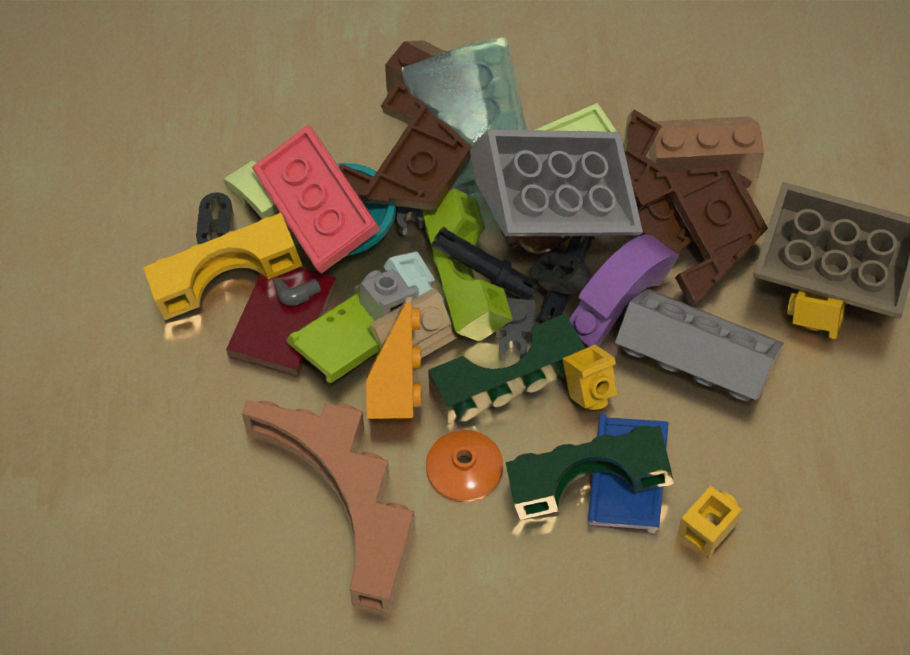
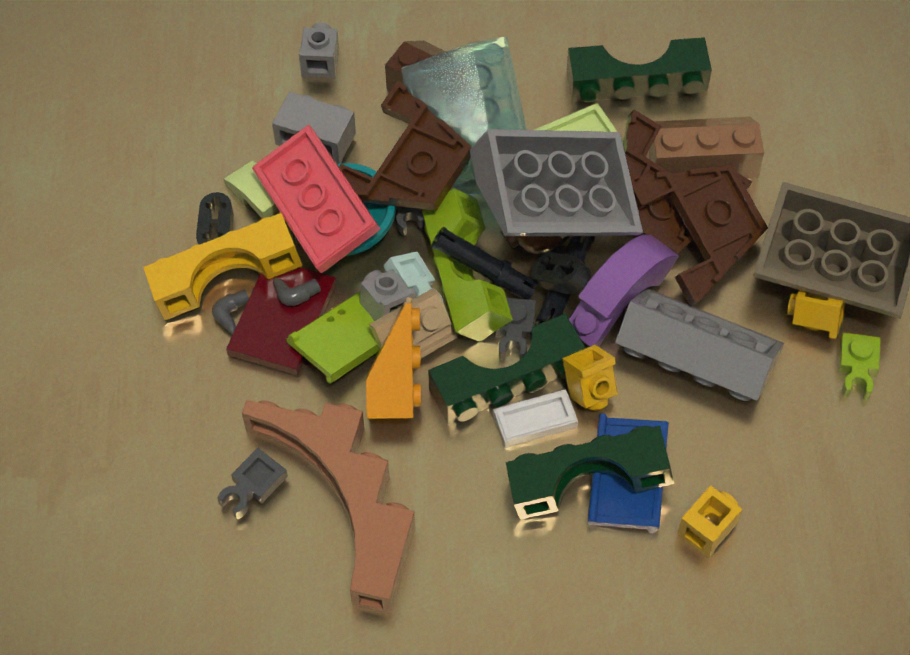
orange dish [426,430,503,502] -> none
none -> dark grey animal [212,289,249,335]
none -> dark grey plate [217,448,288,519]
none -> light grey brick [272,92,356,164]
none -> light grey brick [299,23,339,78]
none -> white tile [493,389,578,448]
none -> dark green arch [567,37,712,102]
none -> lime plate [838,333,881,399]

